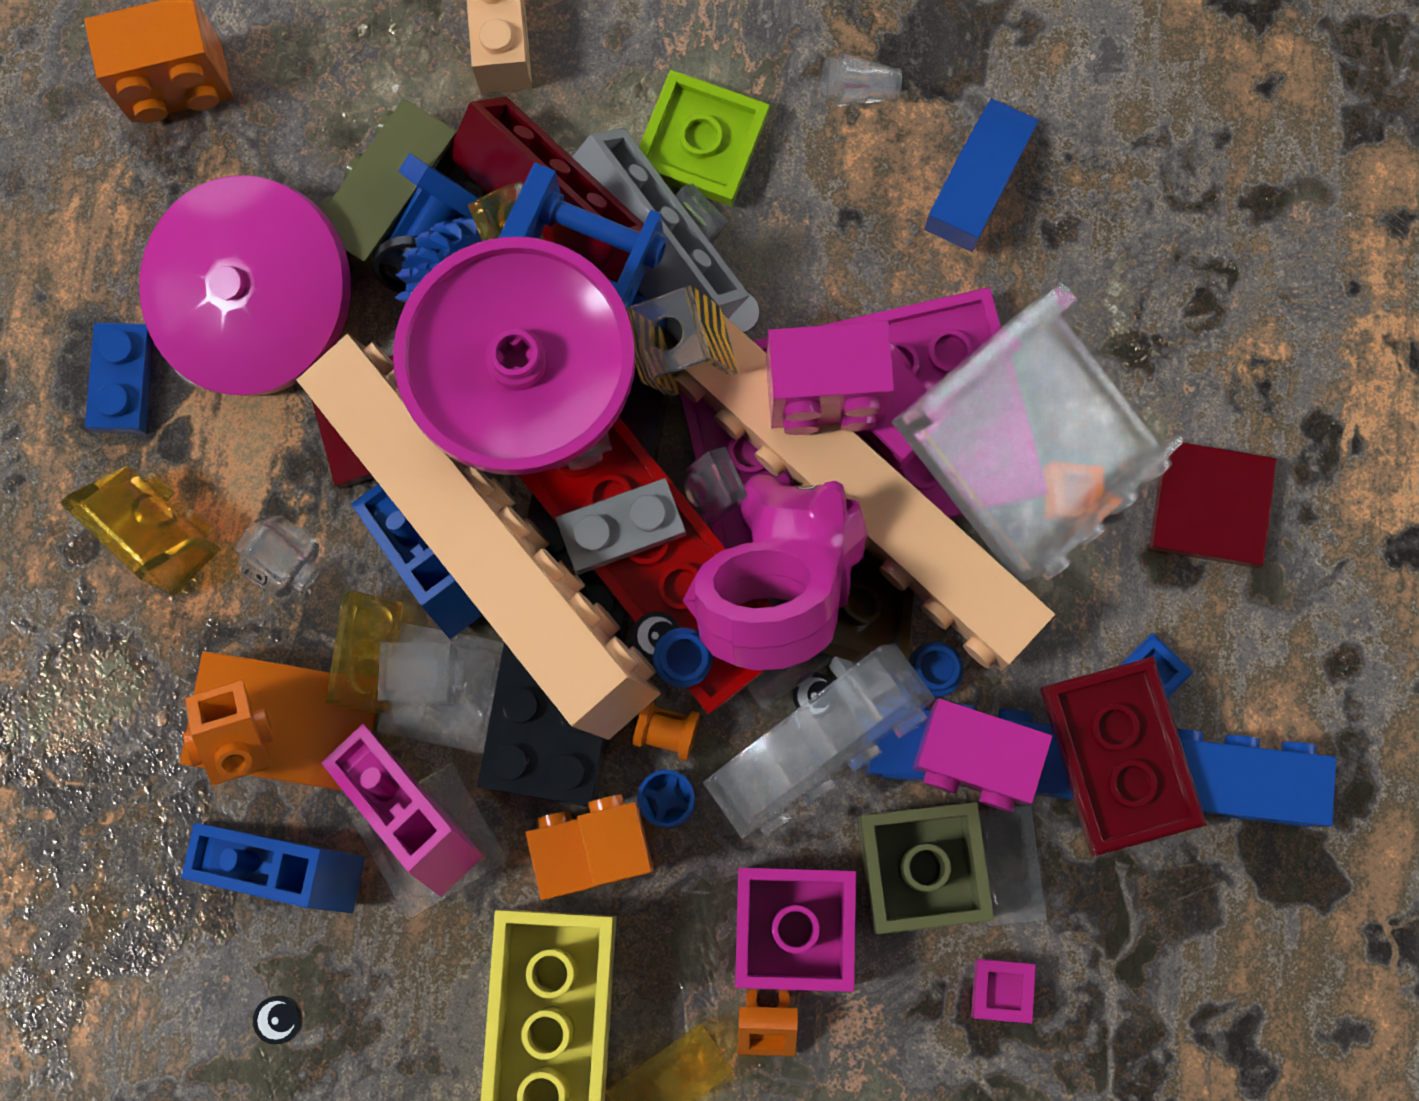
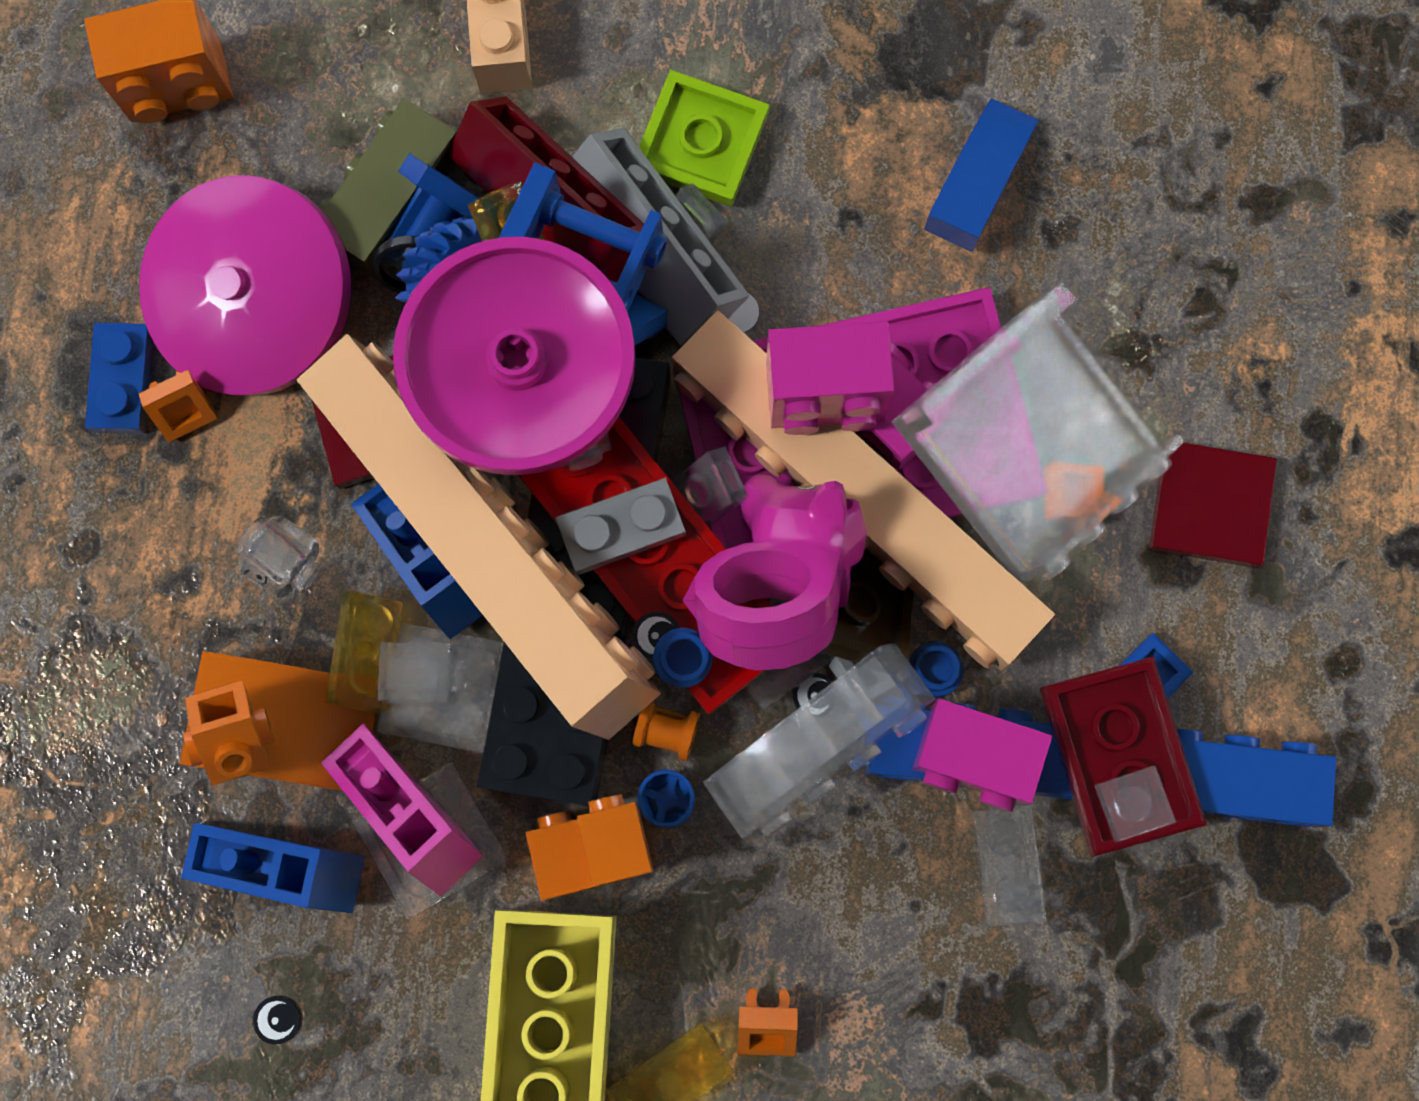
clear yellow slope [60,466,221,597] -> none
clear piece [626,285,738,397] -> none
dark pink brick [735,868,856,992] -> none
clear cone [821,52,902,106] -> none
olive brick [857,802,994,934] -> none
dark pink plate [971,958,1036,1024] -> none
none -> orange tile [139,369,218,443]
none -> clear plate [1095,765,1176,842]

